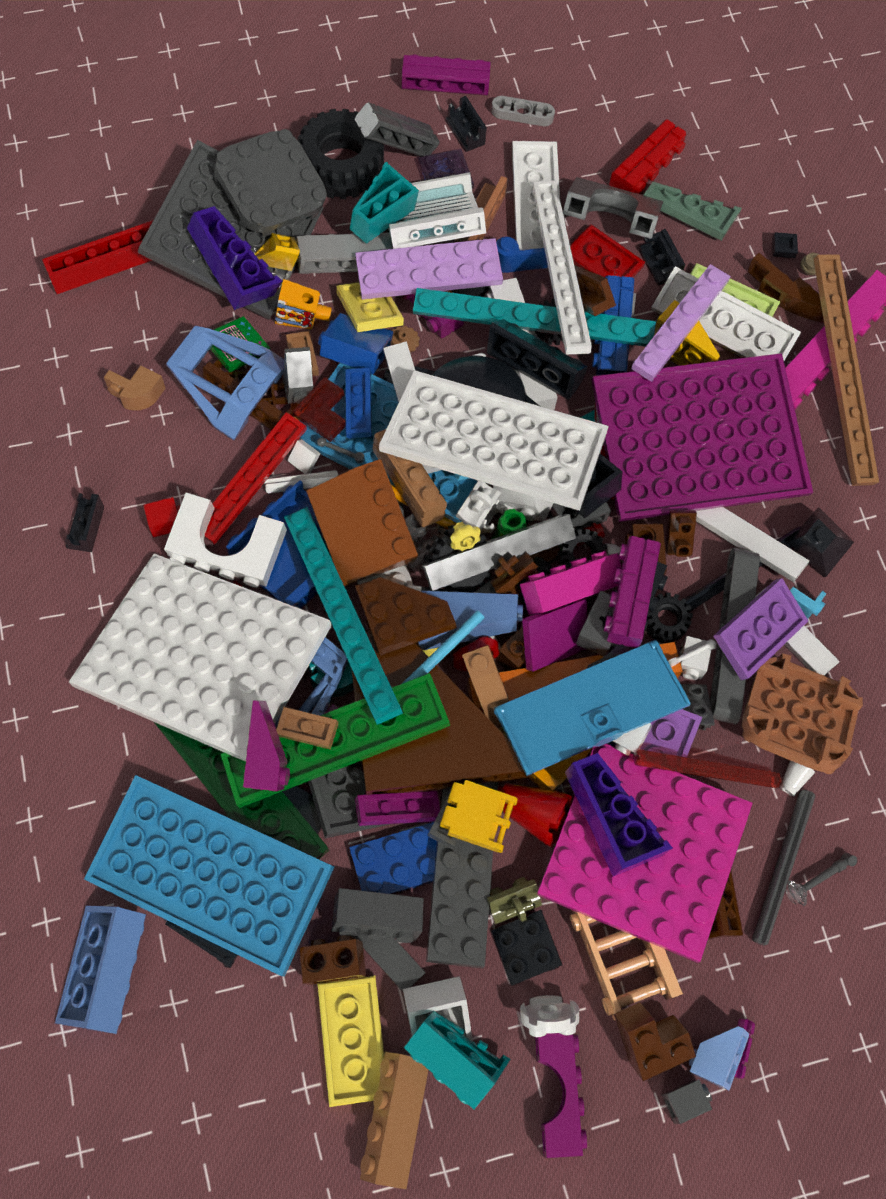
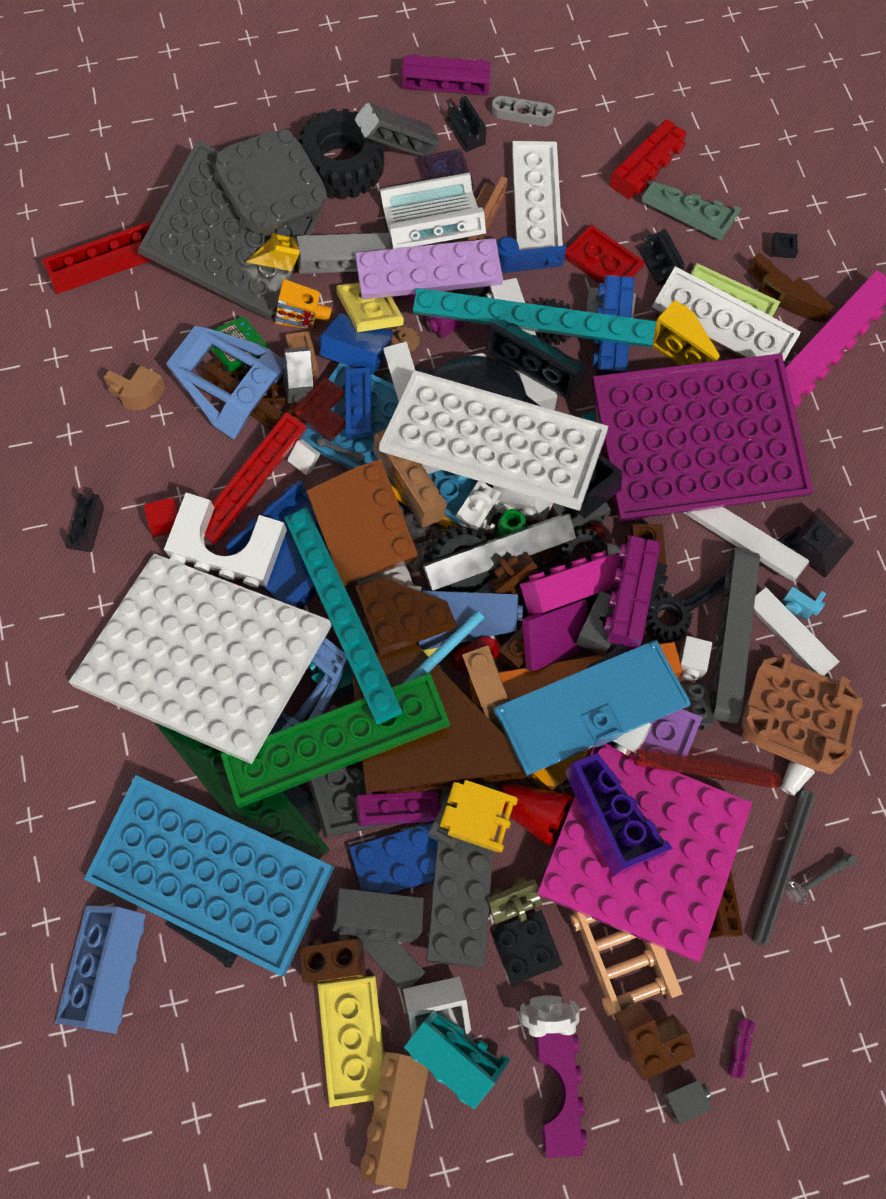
dark purple wedge [187,206,283,310] -> none
magenta slope [243,700,290,791] -> none
white axle [265,470,338,493] -> none
medium nougat plate [276,707,339,750] -> none
teal wedge [350,162,419,244] -> none
light yellow piece [450,522,480,551] -> none
white plate [532,180,592,355] -> none
dark grey arch [563,177,663,239] -> none
reddish brown fence [574,265,616,316] -> none
lavender plate [631,264,731,382] -> none
reddish brown hips [666,510,697,557] -> none
white hinge [668,639,716,667] -> none
light blue slope [689,1026,750,1091] -> none
medium lavender plate [713,578,808,680] -> none
dark tan plate [800,253,820,275] -> none
medium nougat plate [813,255,879,486] -> none

